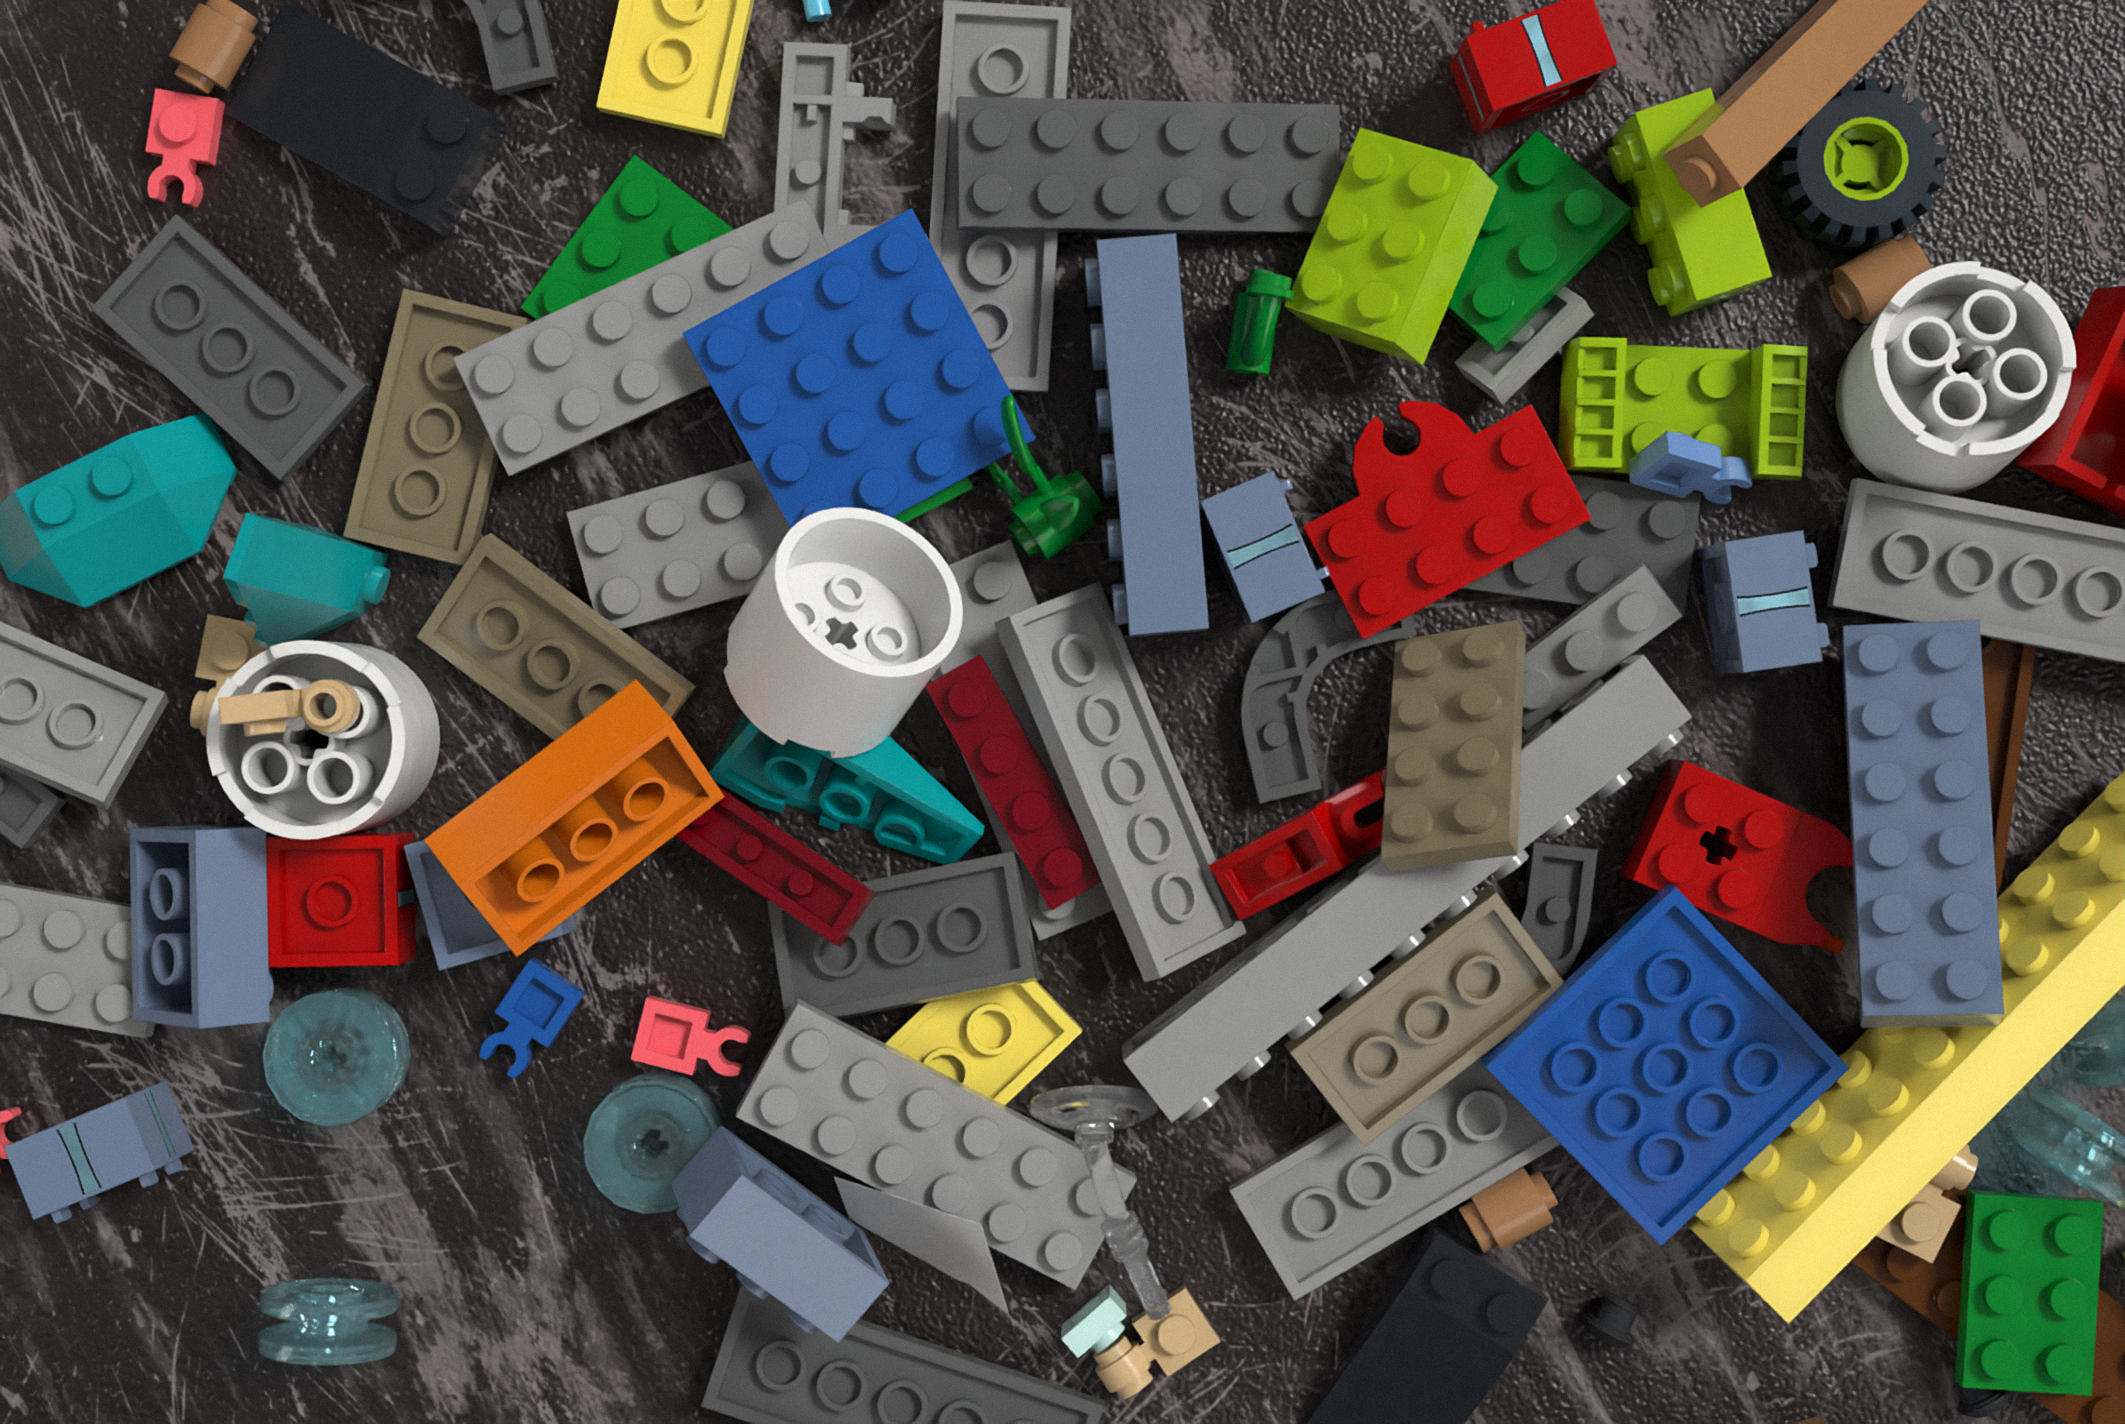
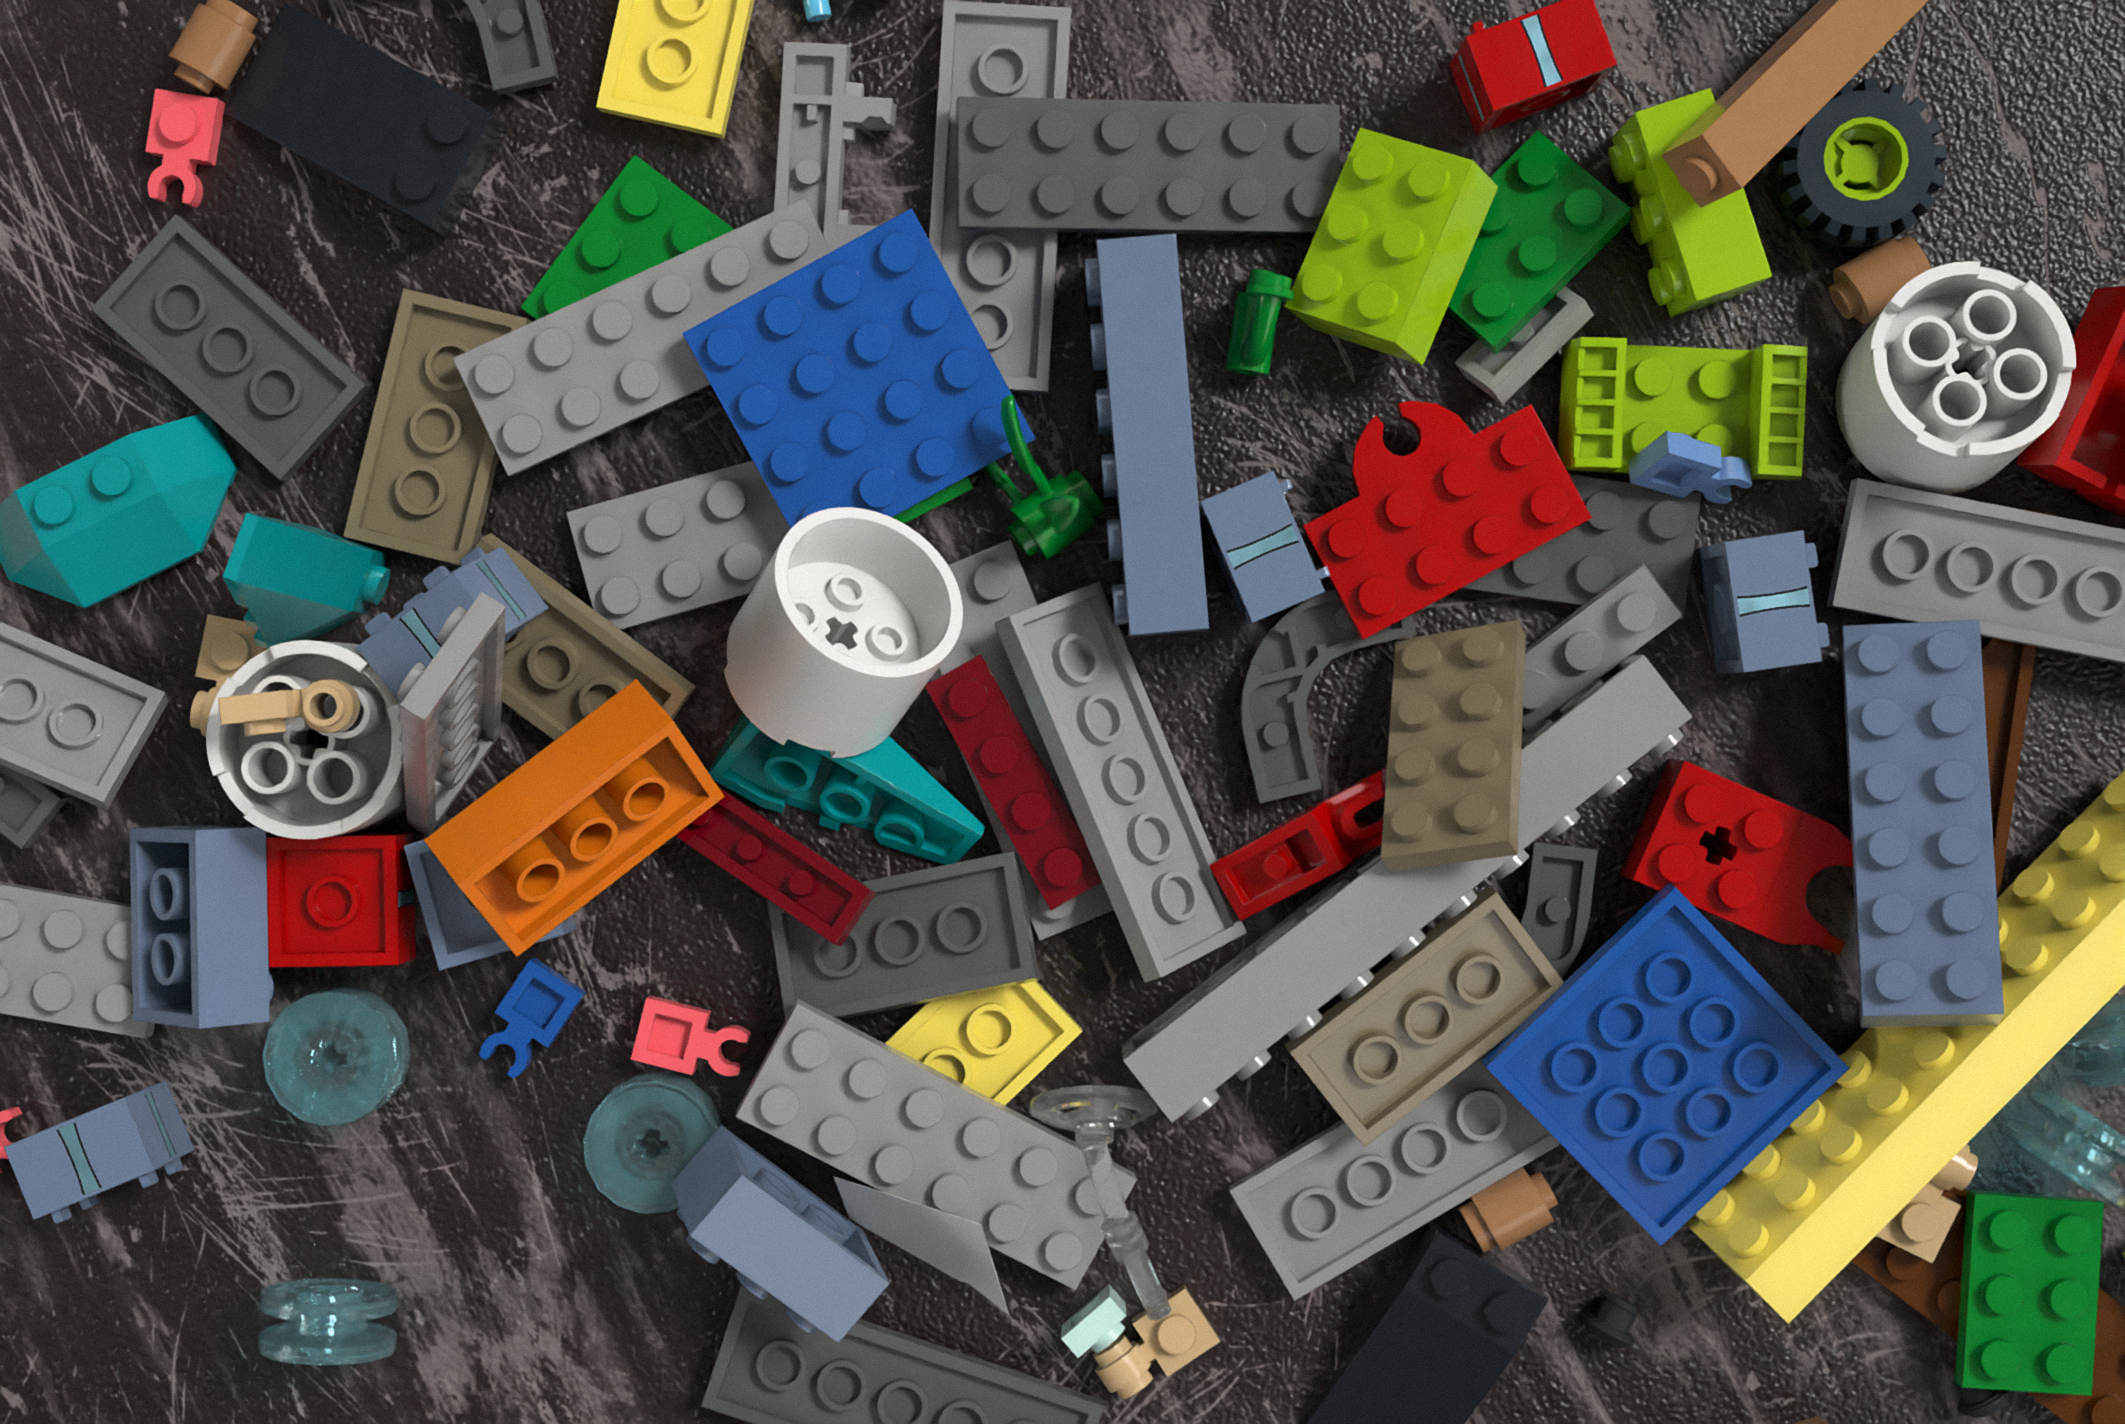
none -> sand blue container [356,546,549,704]
none -> light grey plate [396,591,506,836]

